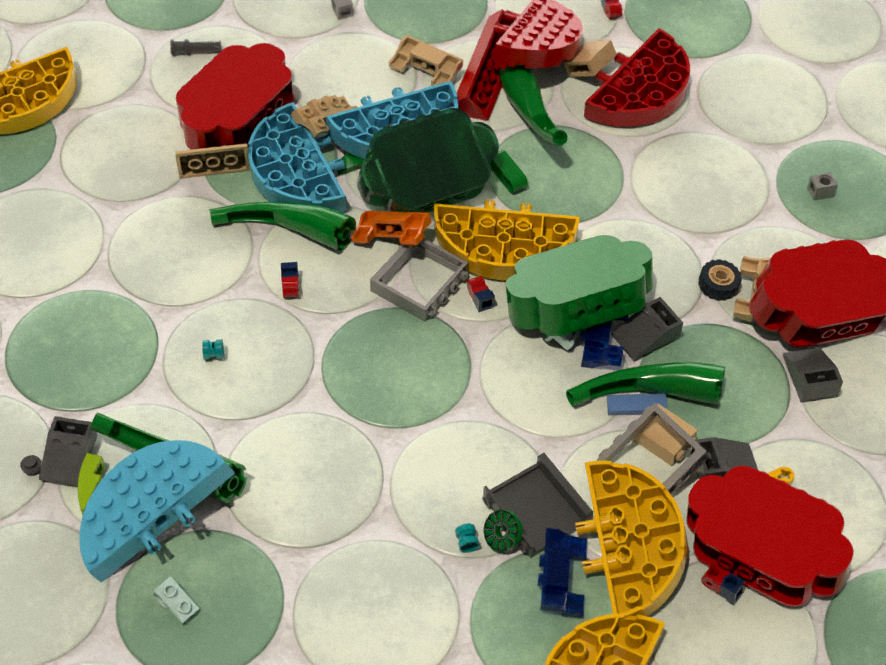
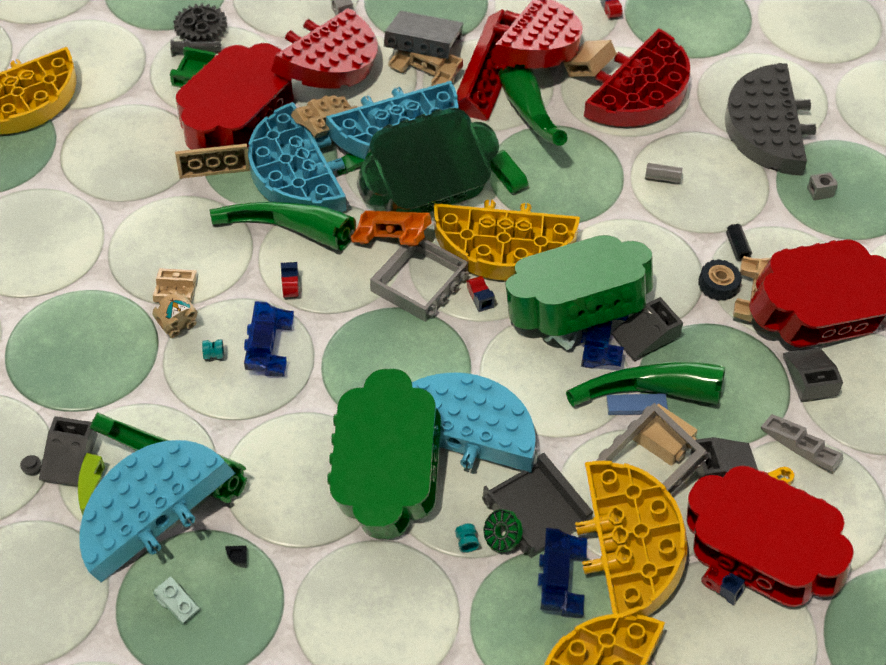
none -> tan brick [152,292,197,338]
none -> tan slope [153,268,197,302]
none -> green panel [169,47,216,88]
none -> dark grey gear [174,3,227,42]
none -> black tile [225,545,247,568]
none -> clear blue bracket [244,301,294,377]
none -> red brick [271,8,378,89]
none -> green brick [327,369,441,539]
none -> panel [383,11,463,59]
none -> medium azure brick [412,373,535,472]
none -> light grey axle [645,163,683,183]
none -> dark grey brick [725,63,816,176]
none -> black axle [726,223,752,261]
none -> light grey slope [761,414,843,472]

